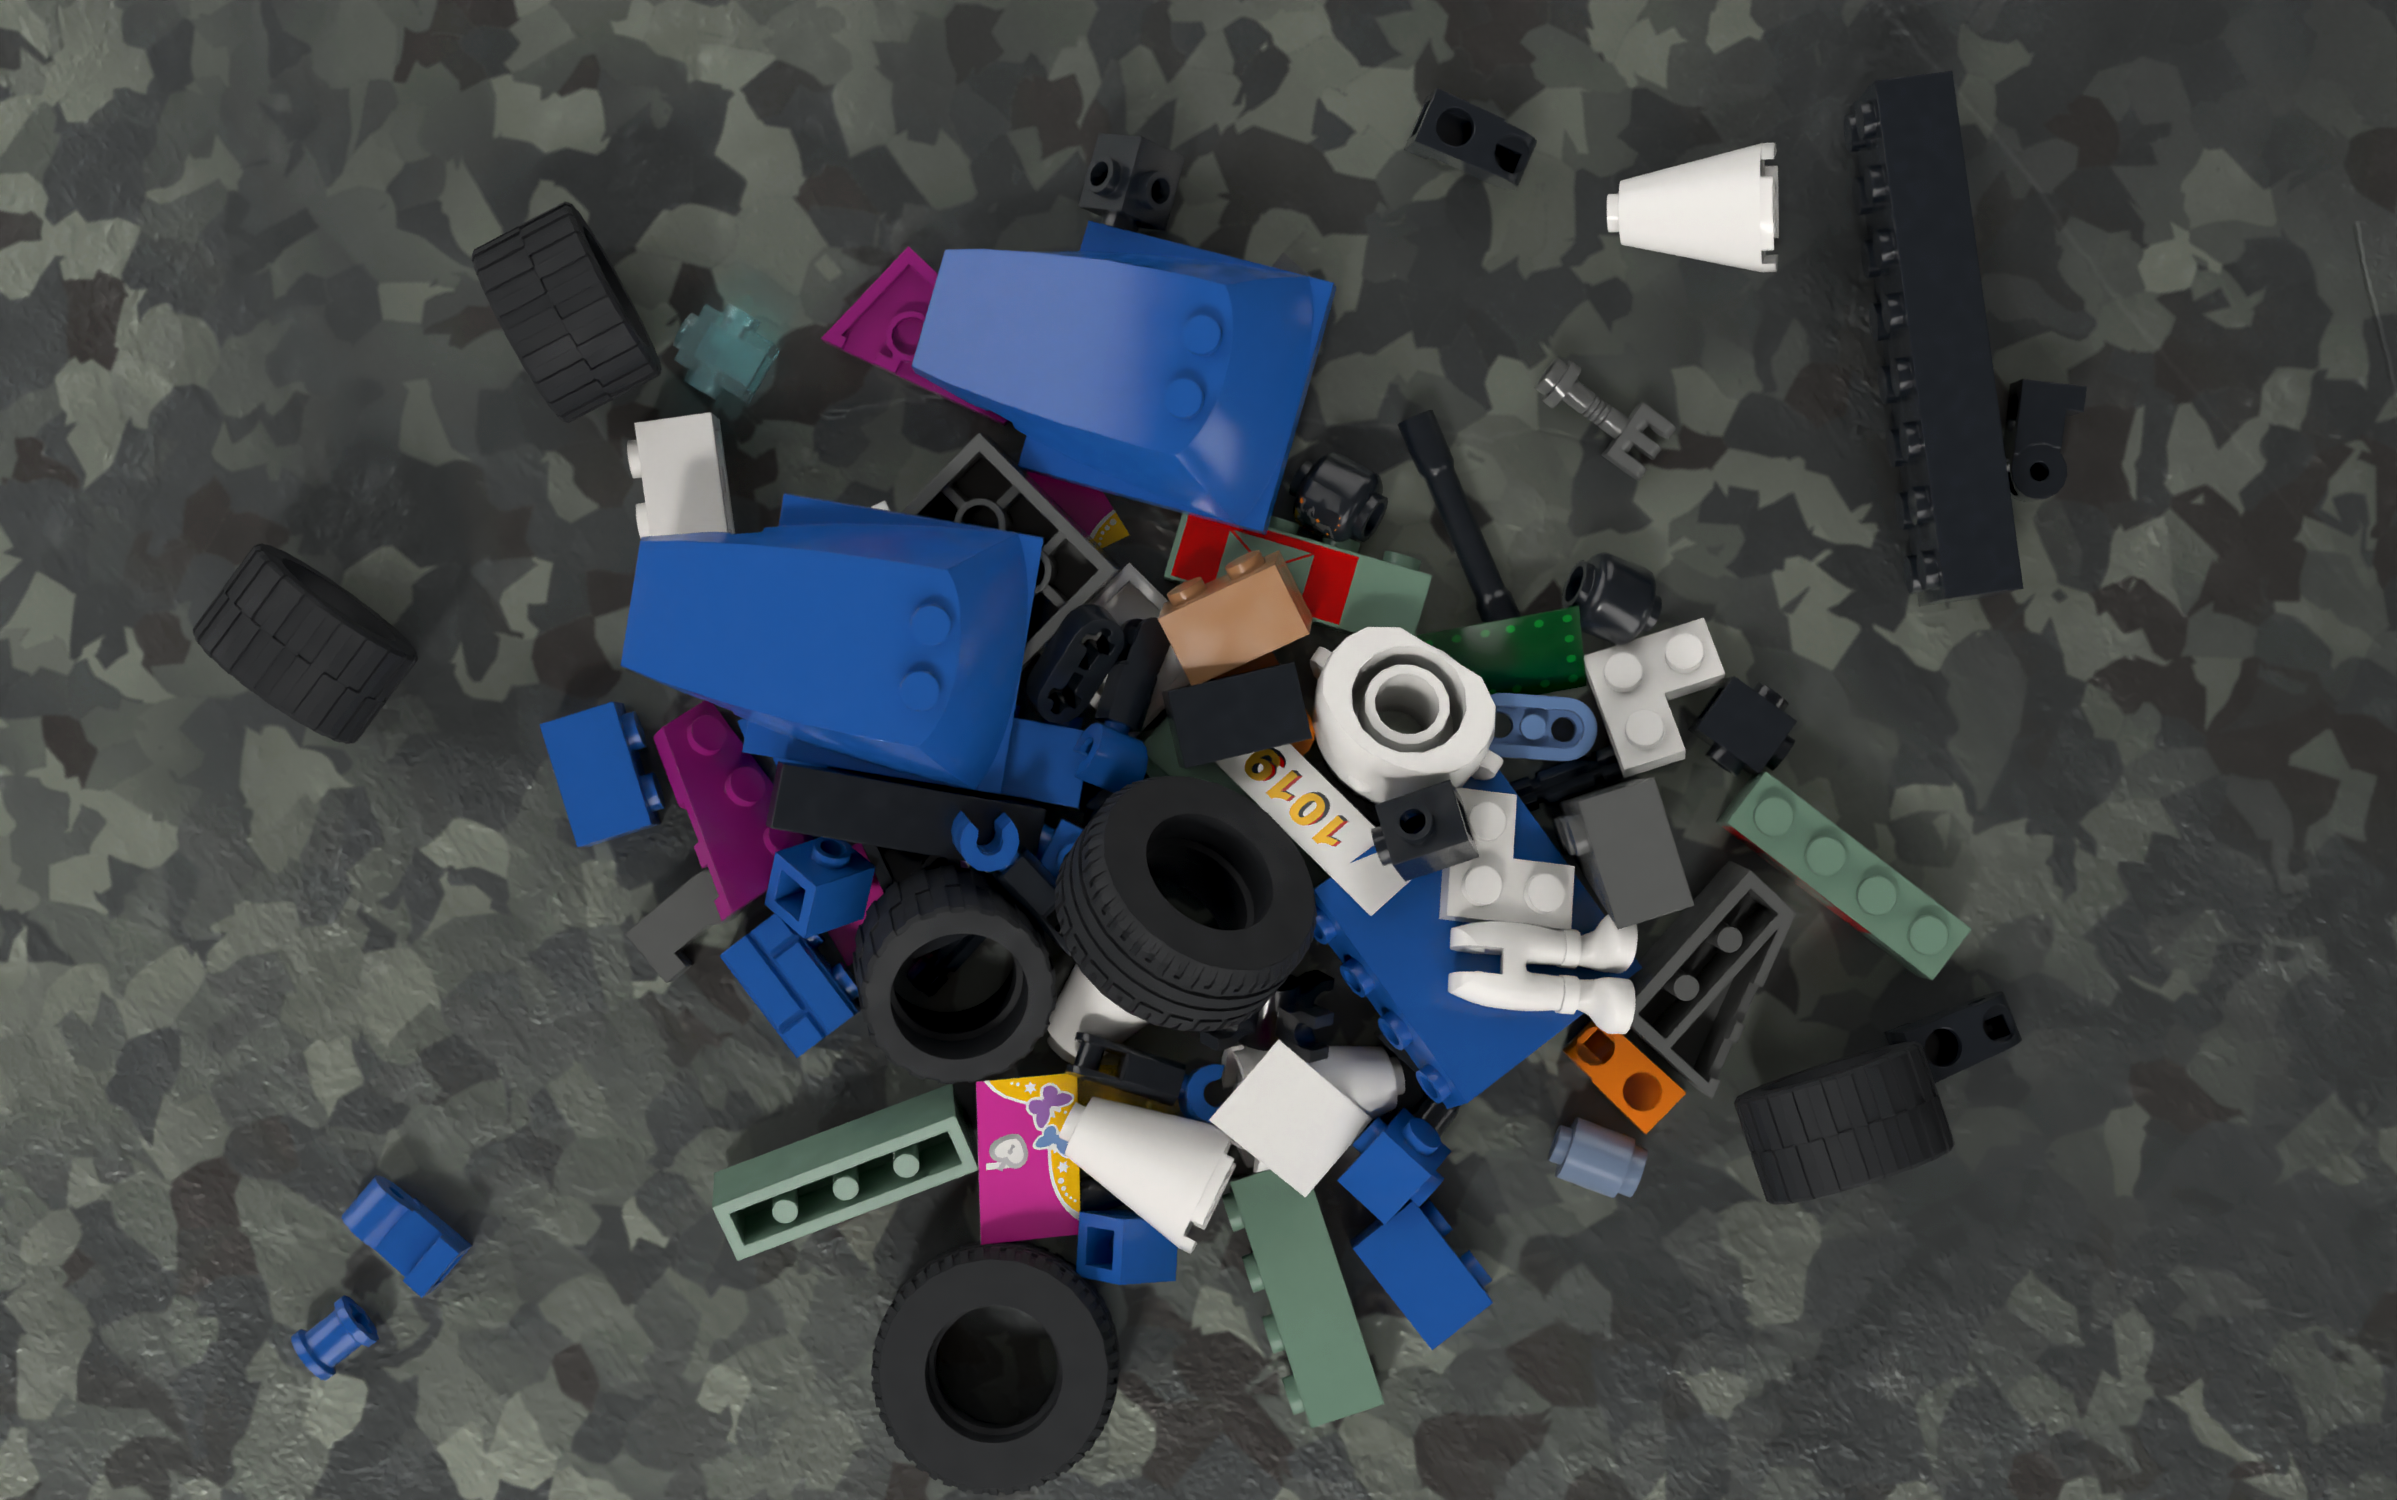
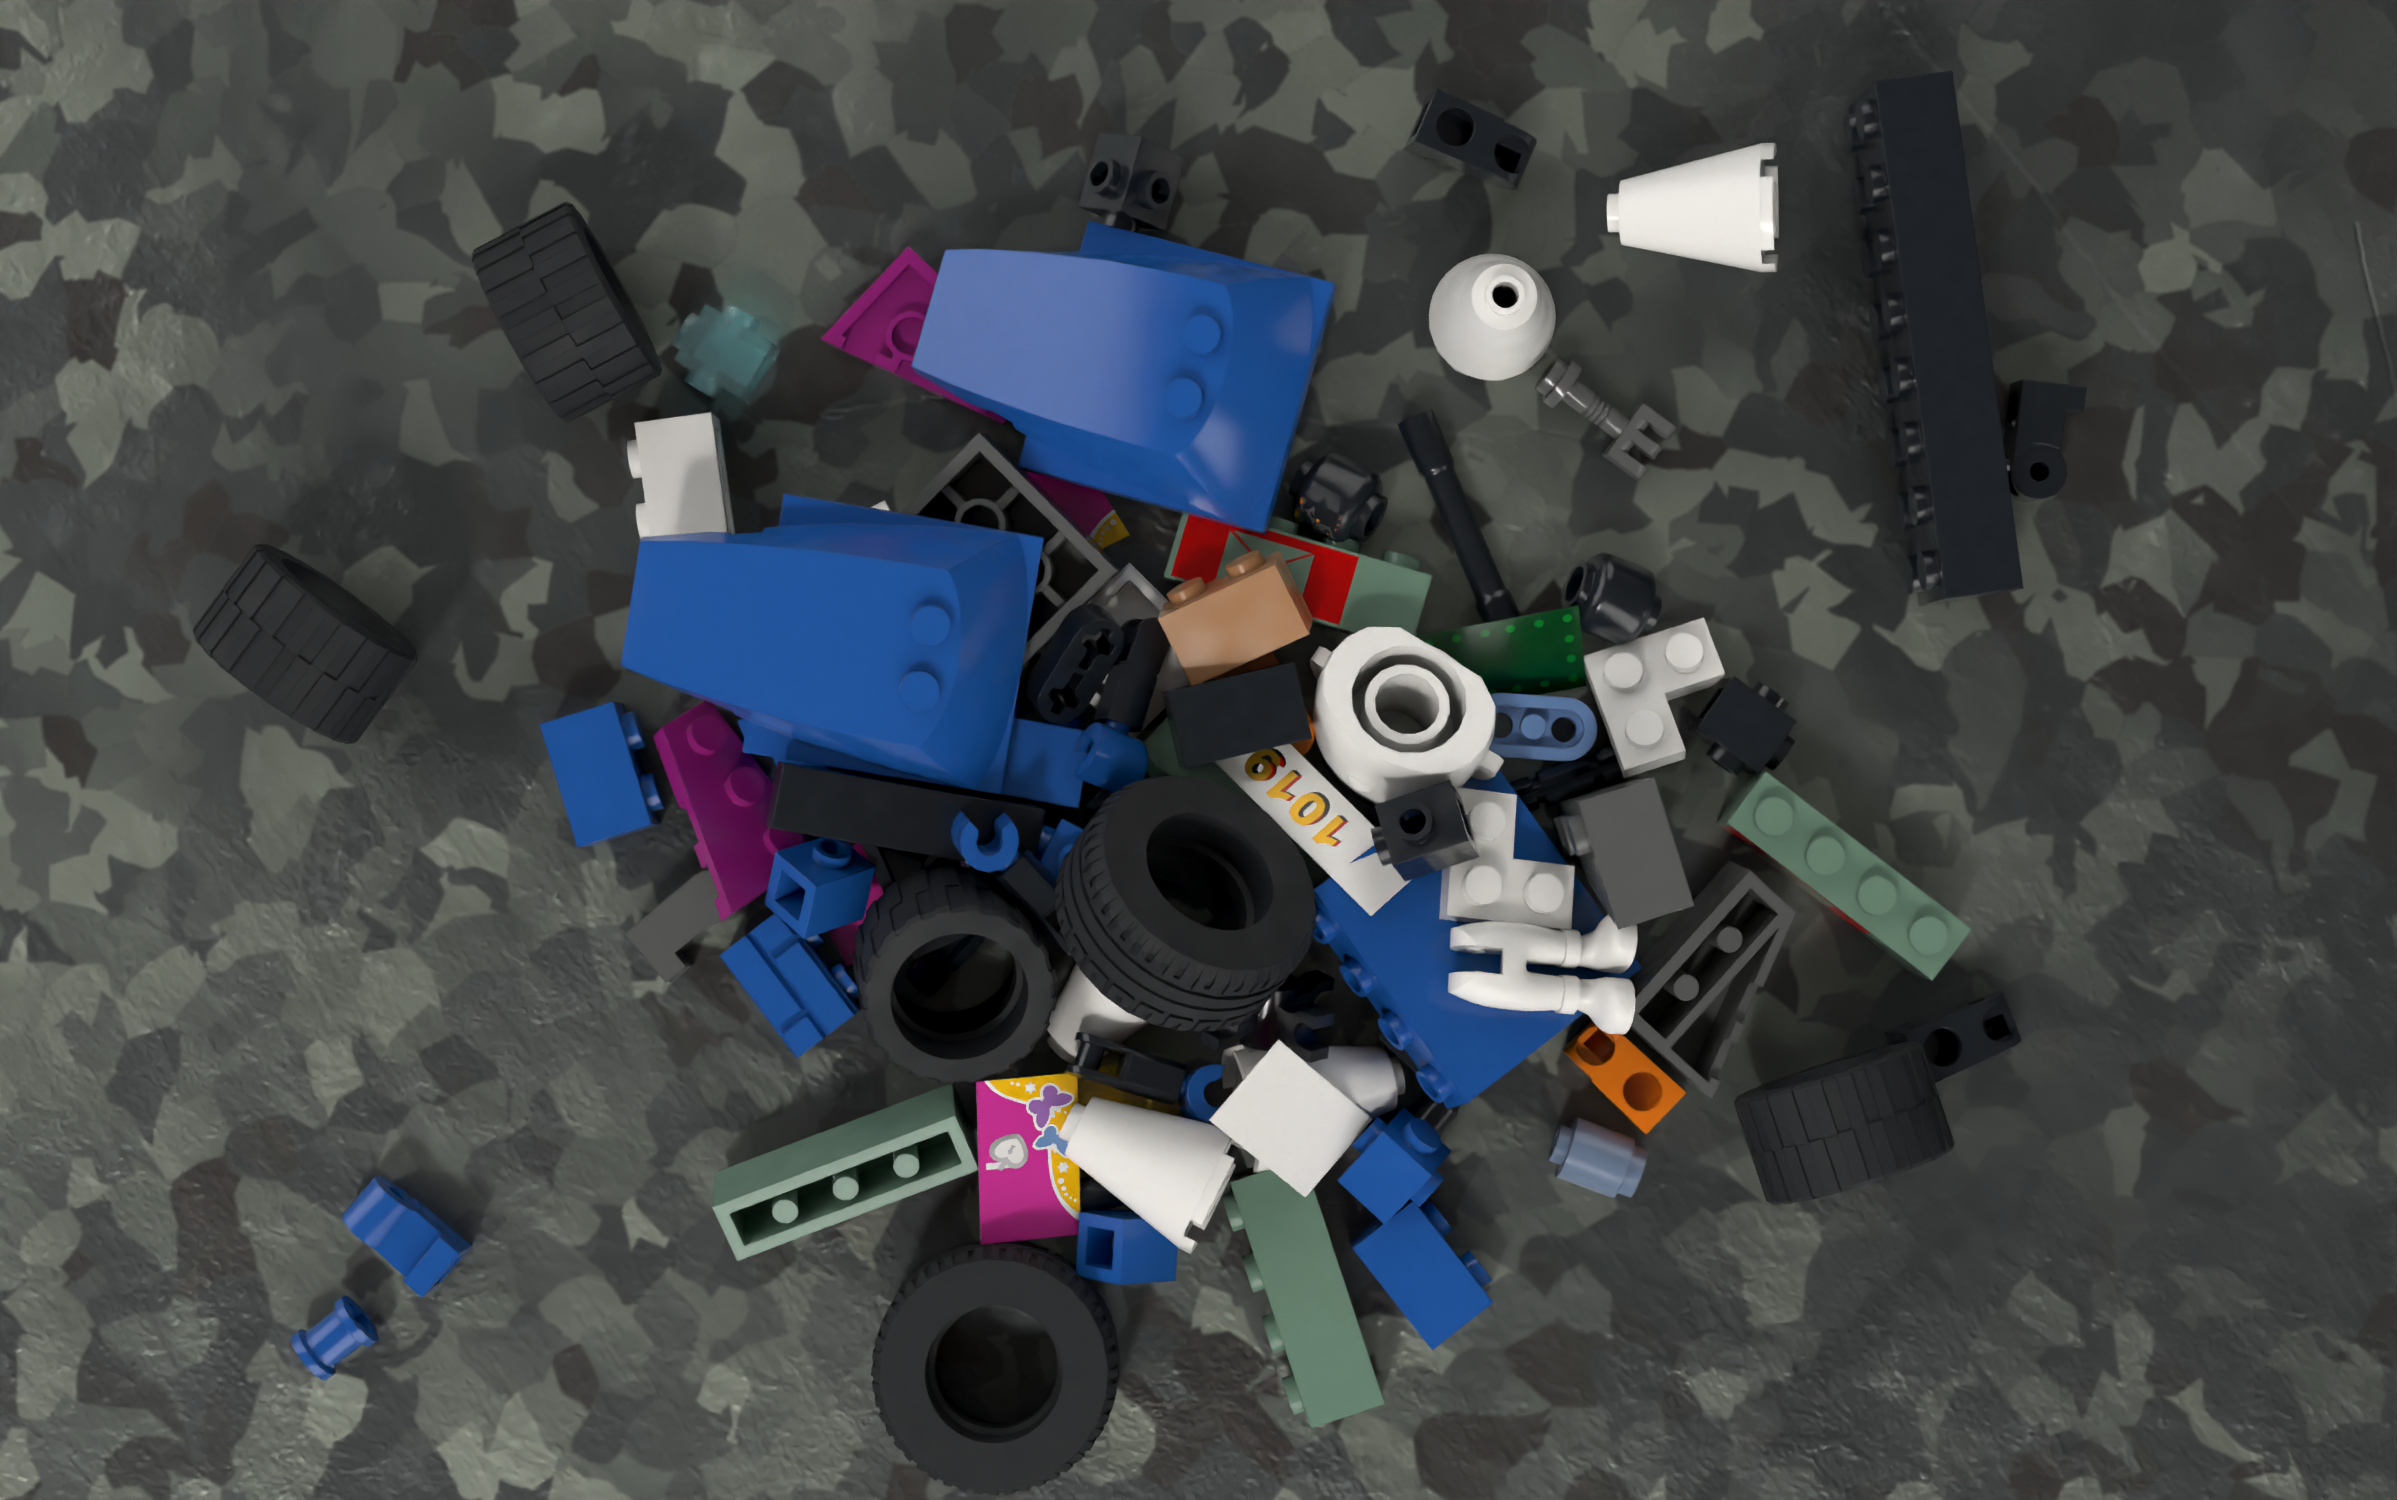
none -> white cone [1429,254,1556,381]

